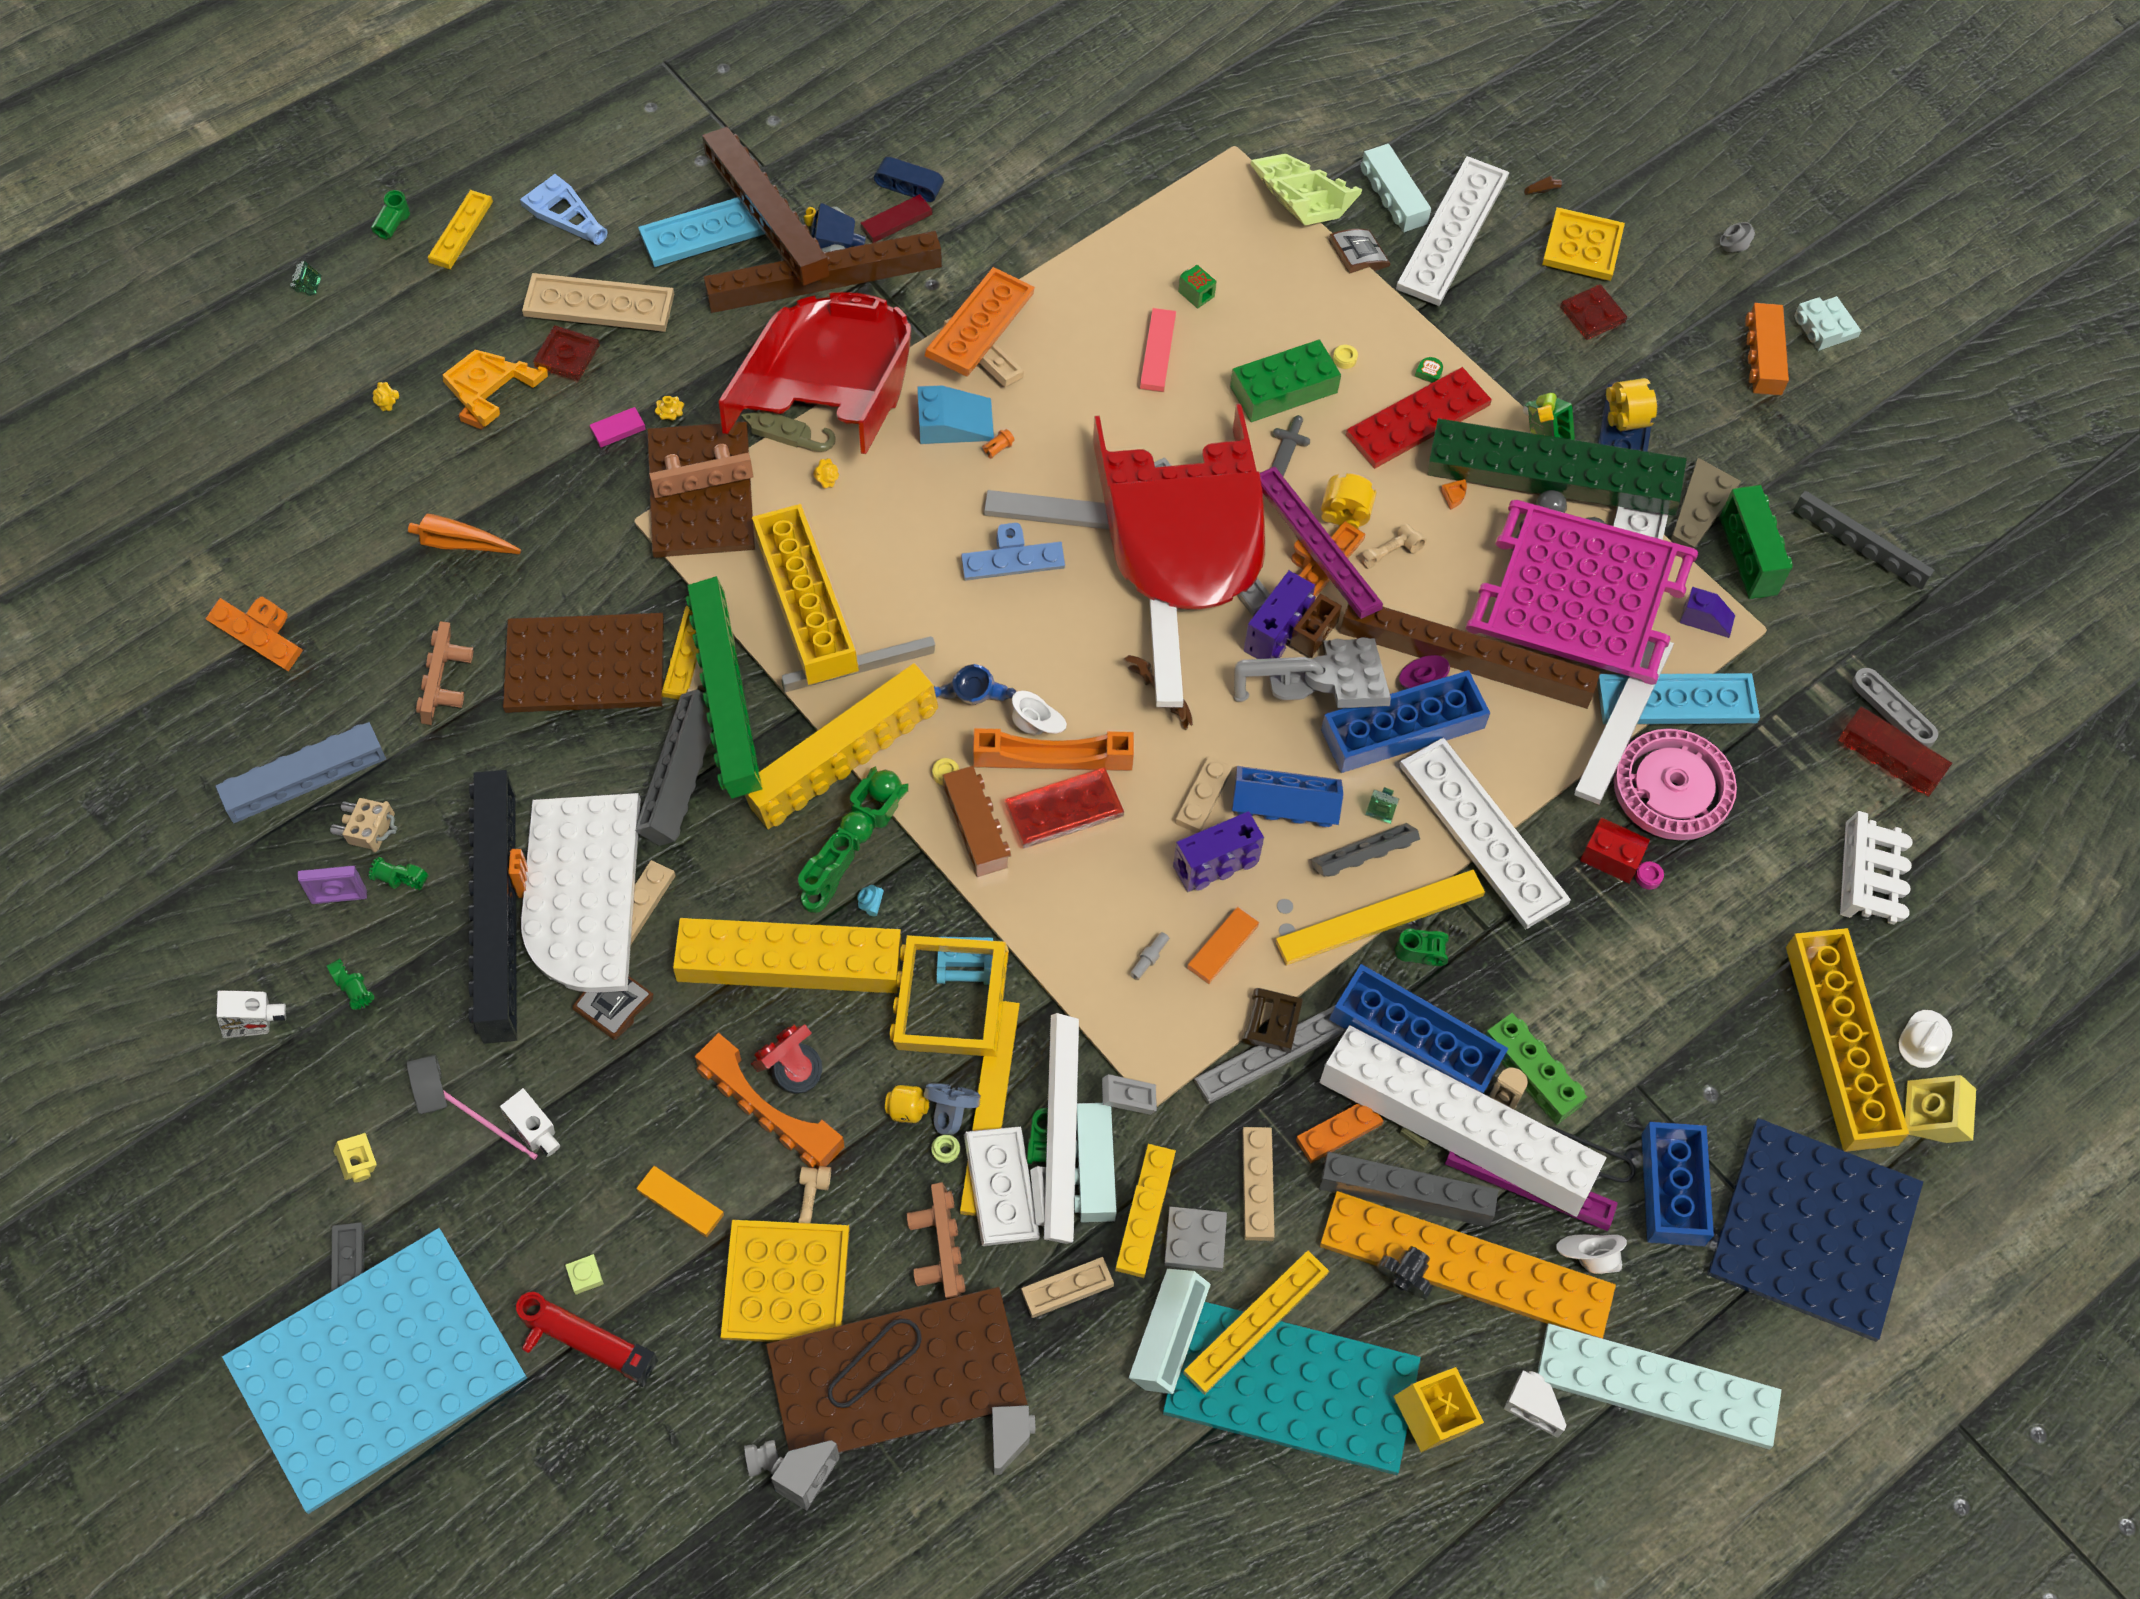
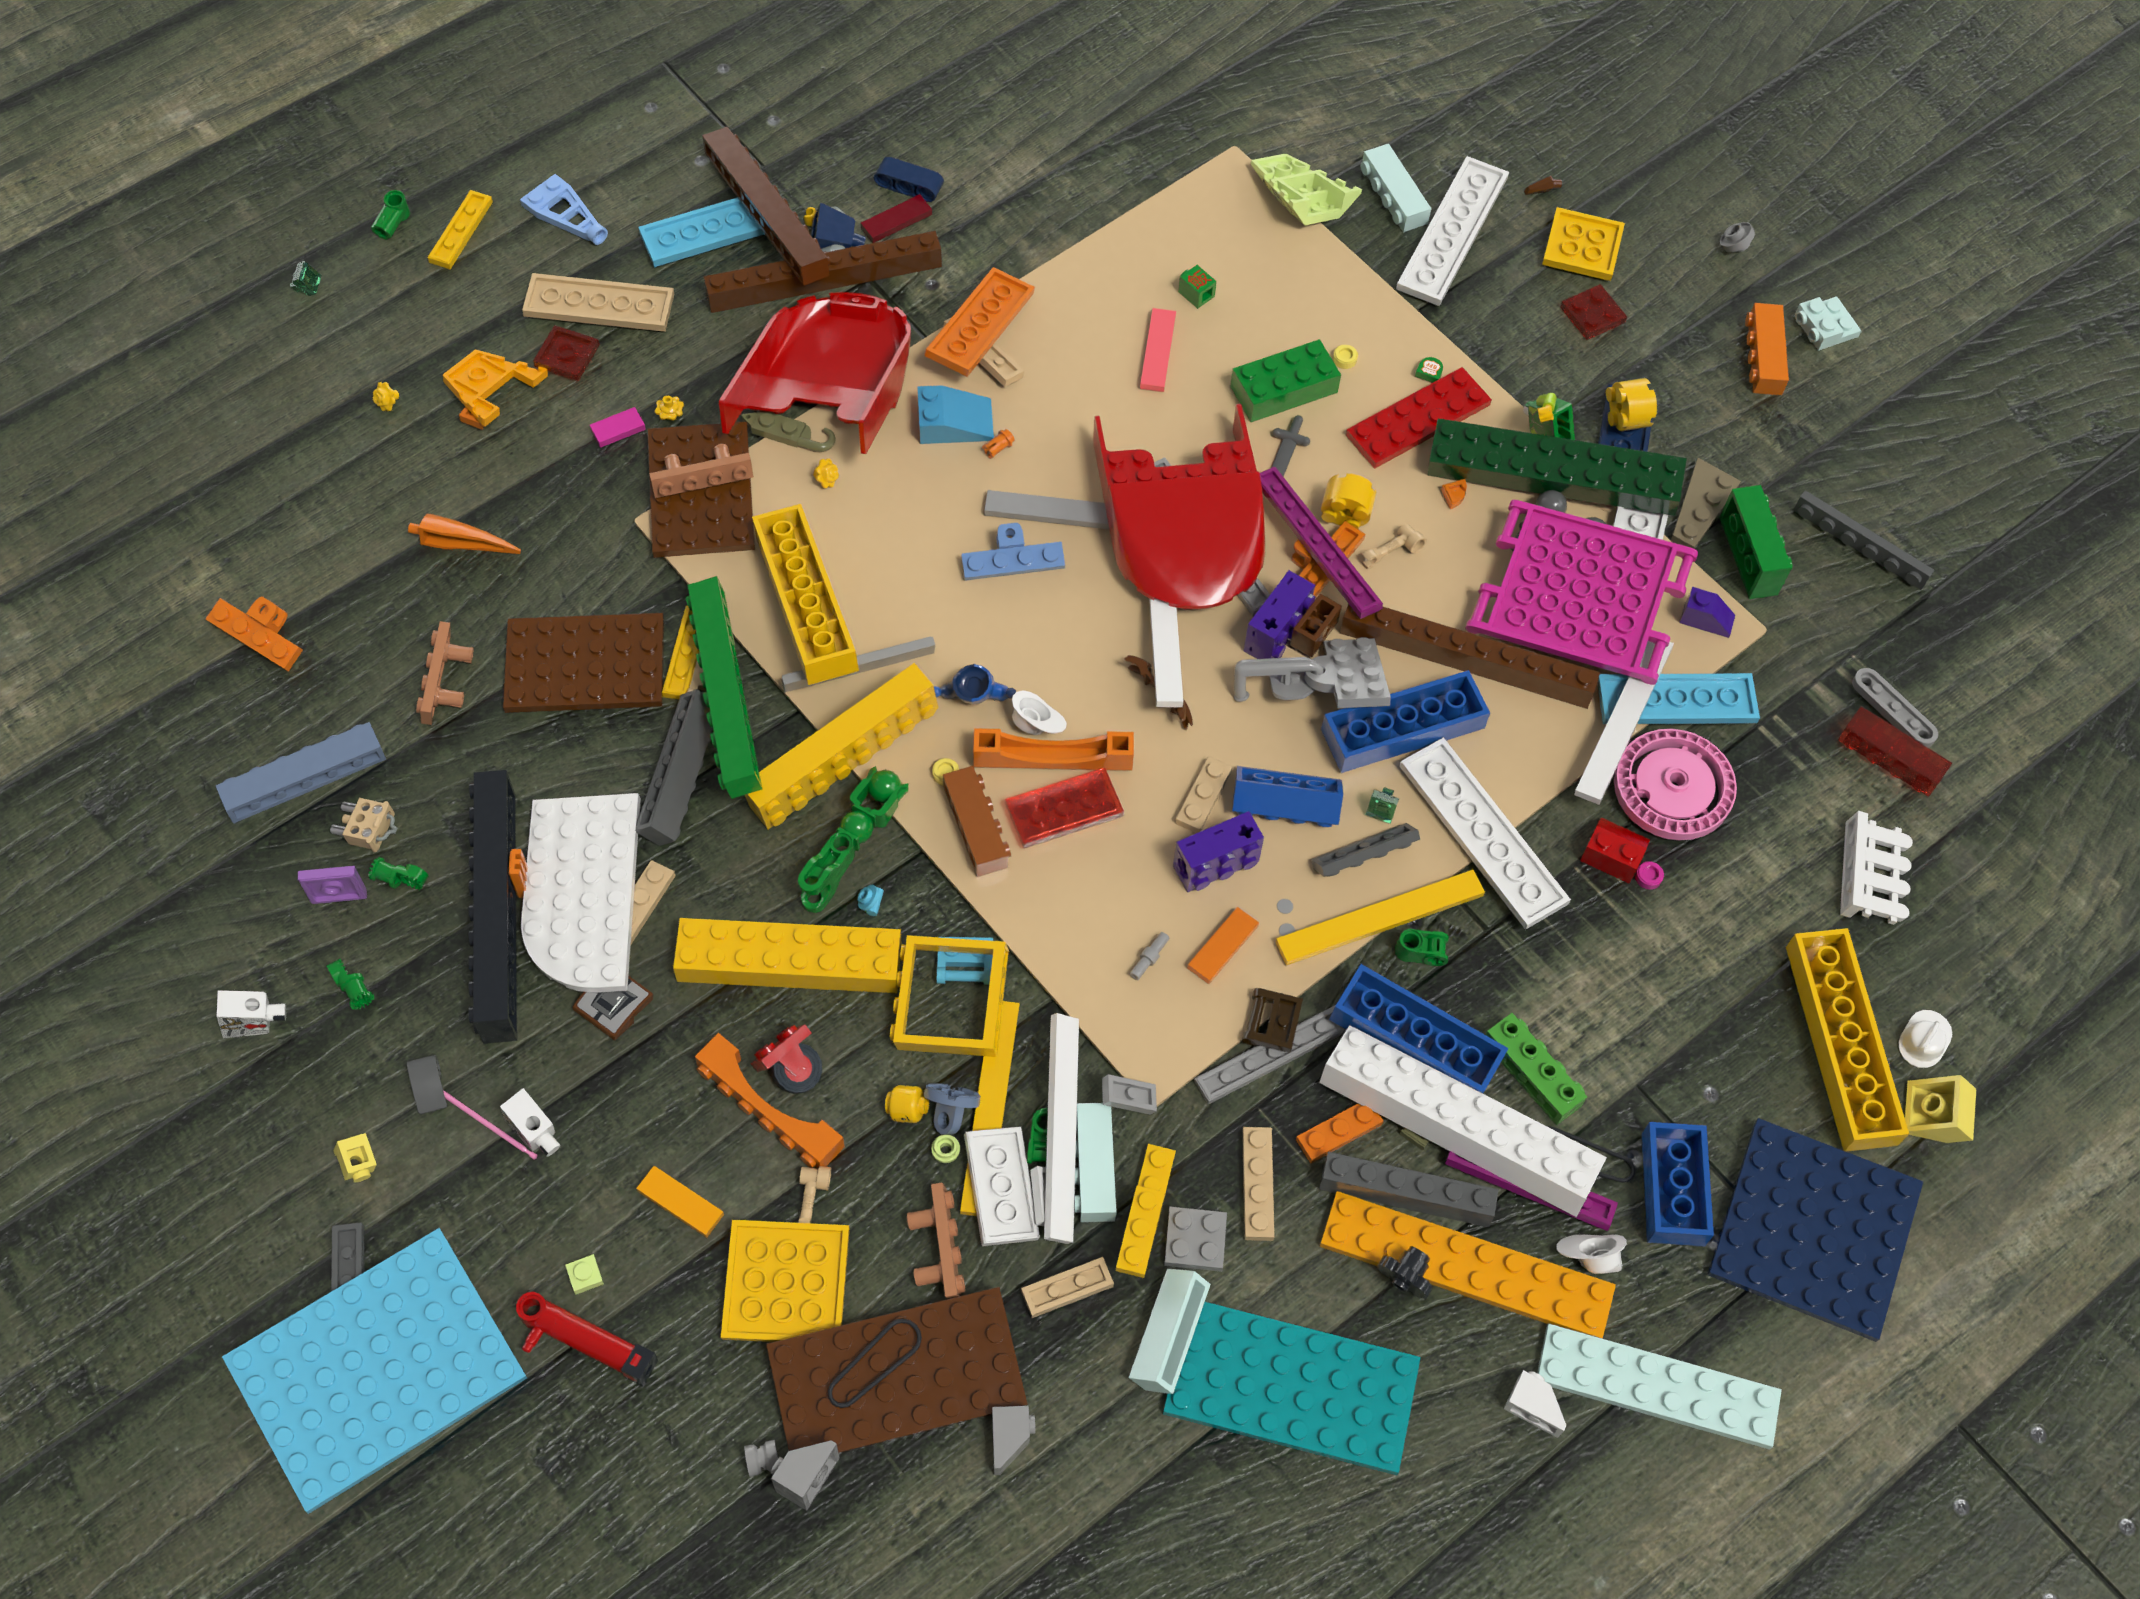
yellow plate [1183,1251,1329,1395] -> none
slope [1329,229,1390,274] -> none
yellow brick [1394,1367,1484,1452] -> none
magenta dish [1399,655,1450,689] -> none
tan brick [1489,1068,1528,1110] -> none

